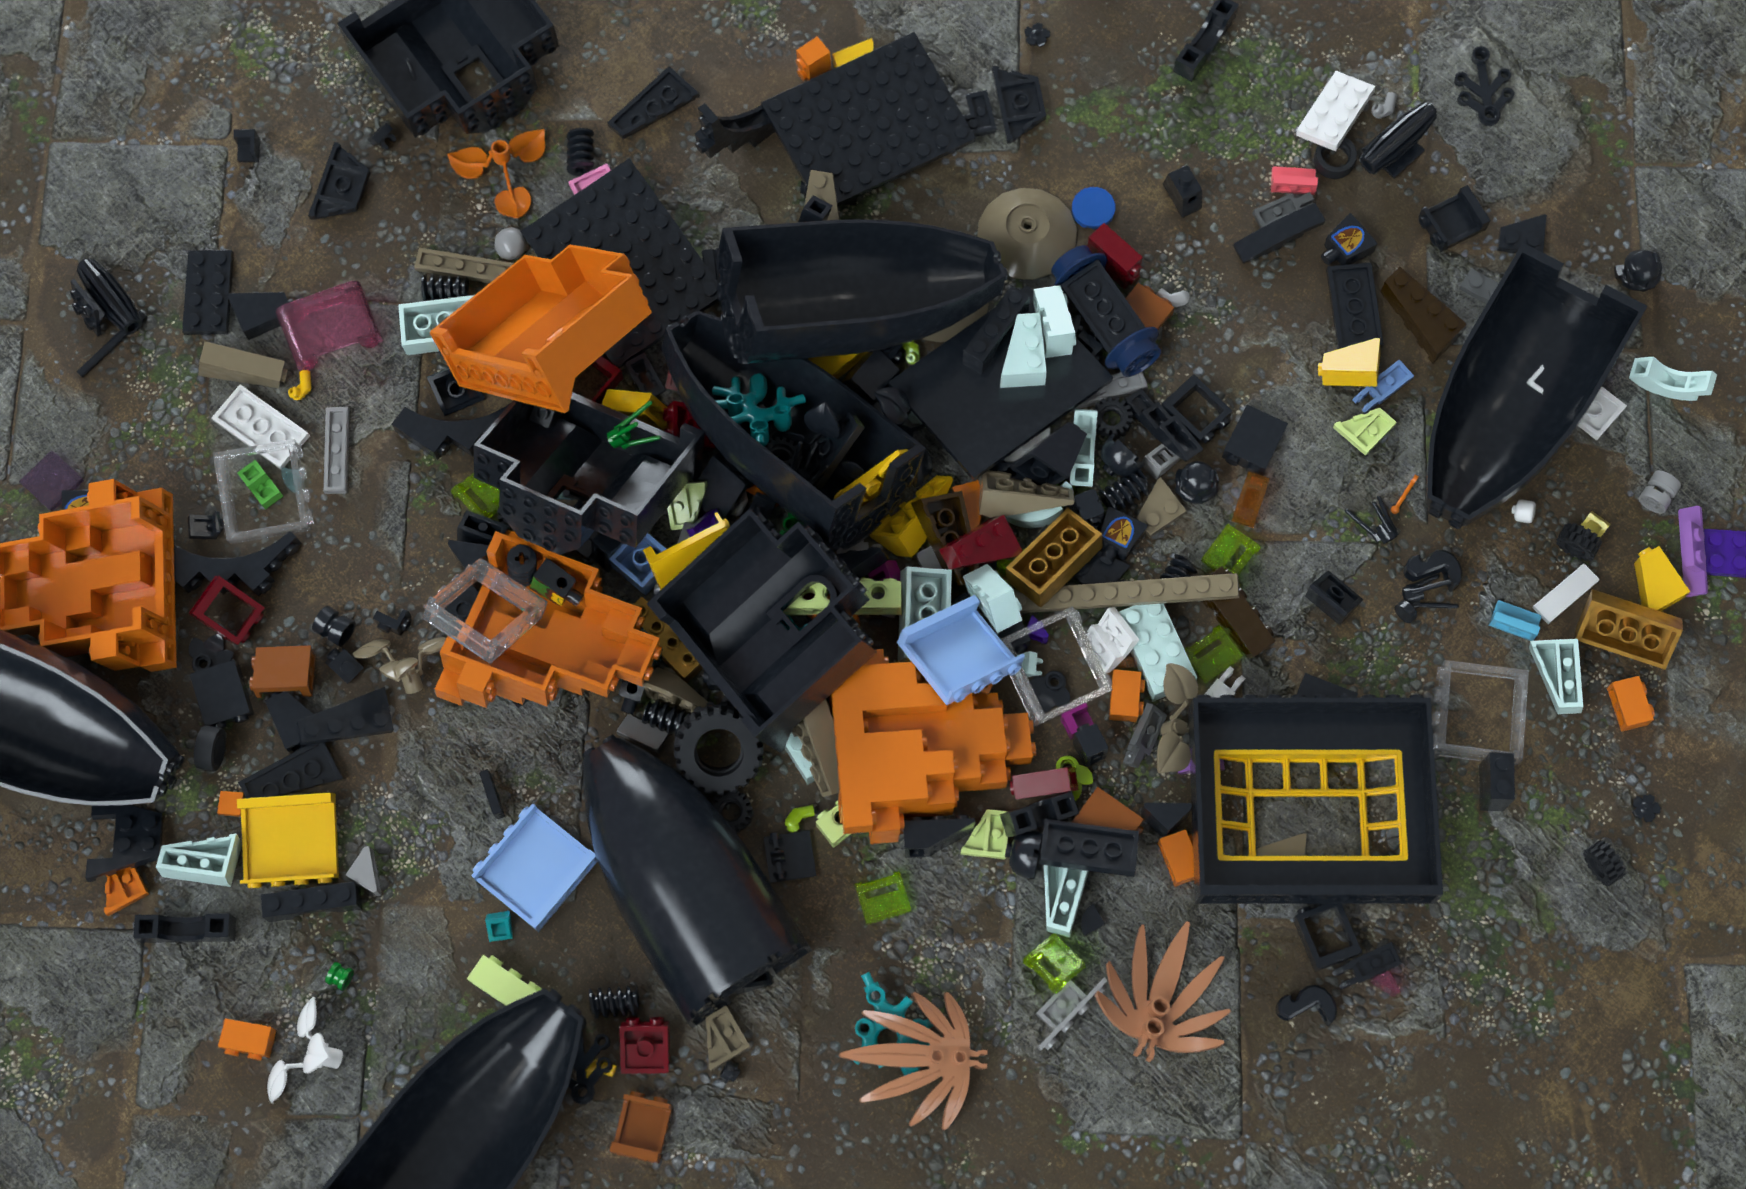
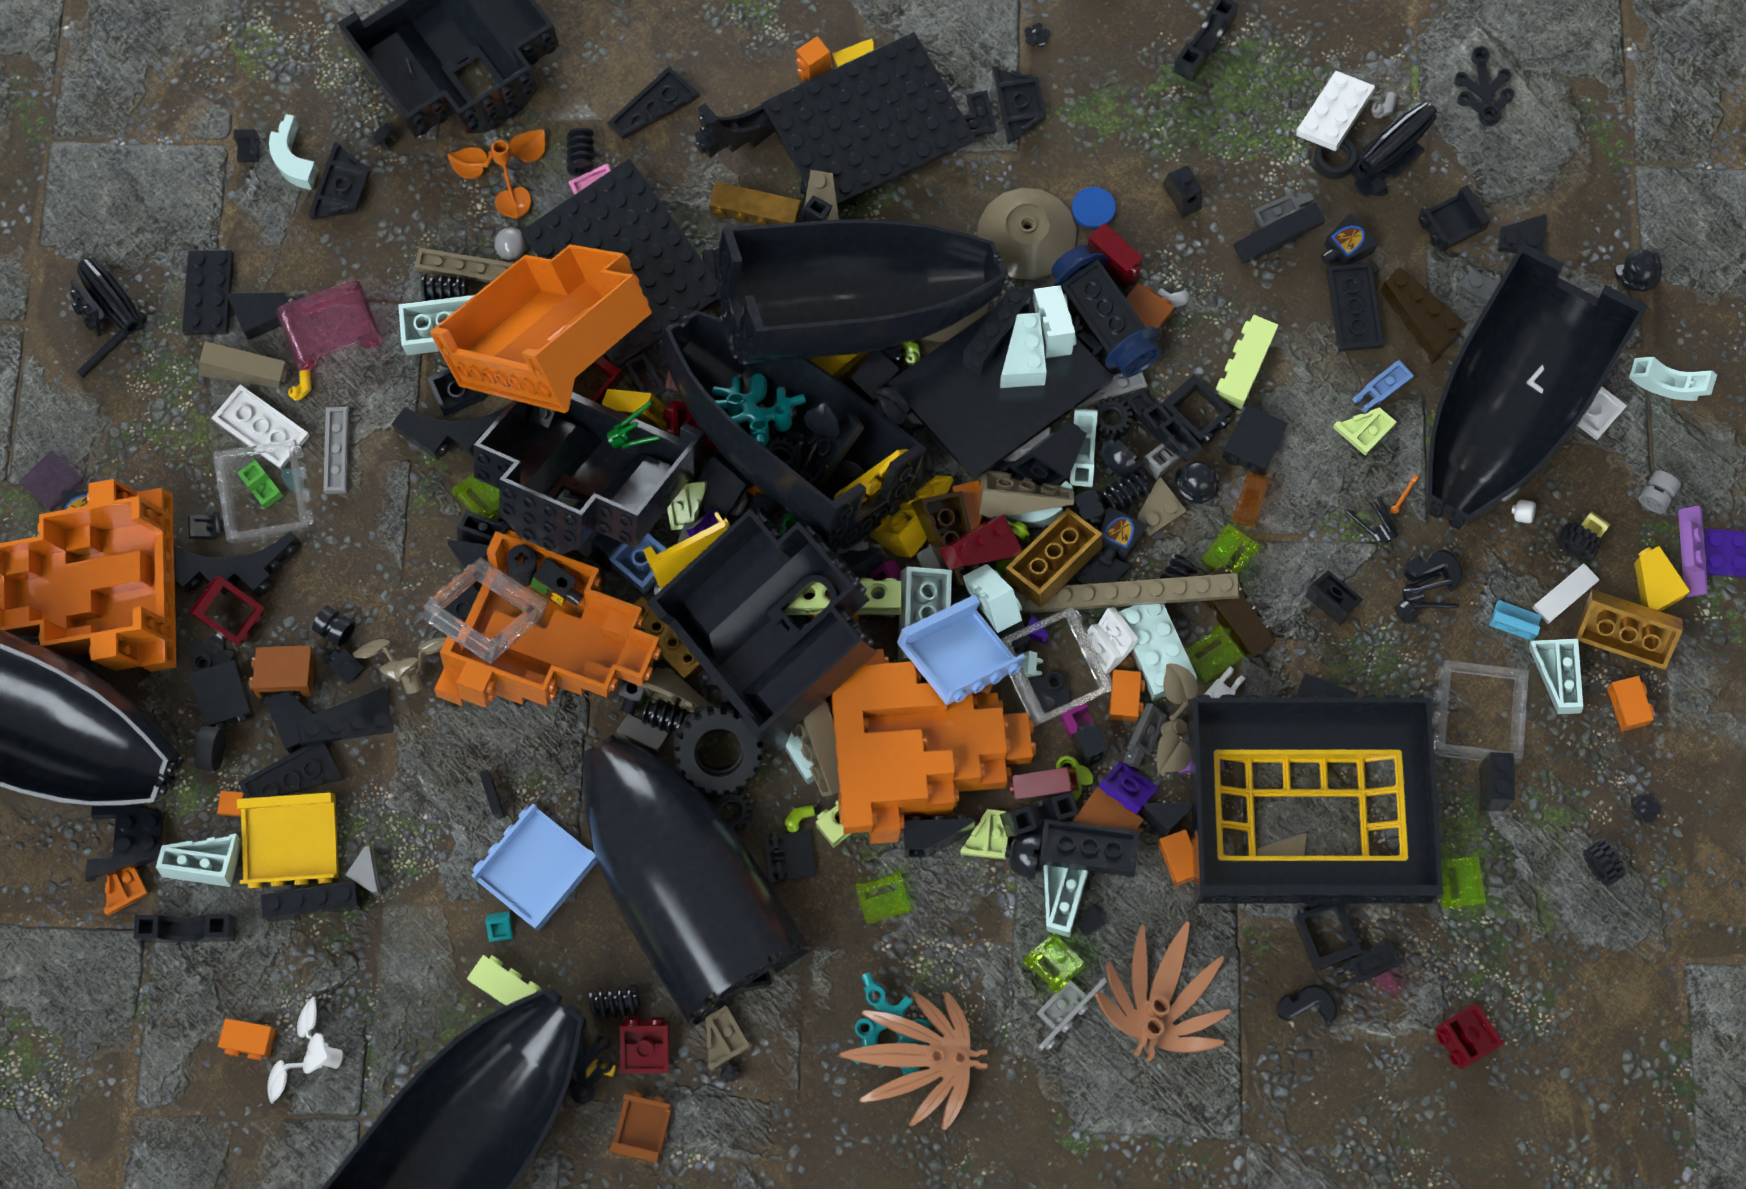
green wheel [325,962,354,991] -> none
black bracket [373,609,412,636] -> none
coral panel [1271,167,1318,195] -> none
yellow slope [1318,338,1380,387] -> none
none -> light aqua arch [269,114,319,190]
none -> pearl gold brick [709,181,801,225]
none -> lime plate [996,516,1030,544]
none -> dark purple plate [1098,761,1159,814]
none -> yellowish green brick [1216,315,1278,409]
none -> black plate [1352,162,1389,197]
none -> dark red plate [1434,1002,1504,1070]
none -> clear neon green plate [1441,857,1486,909]

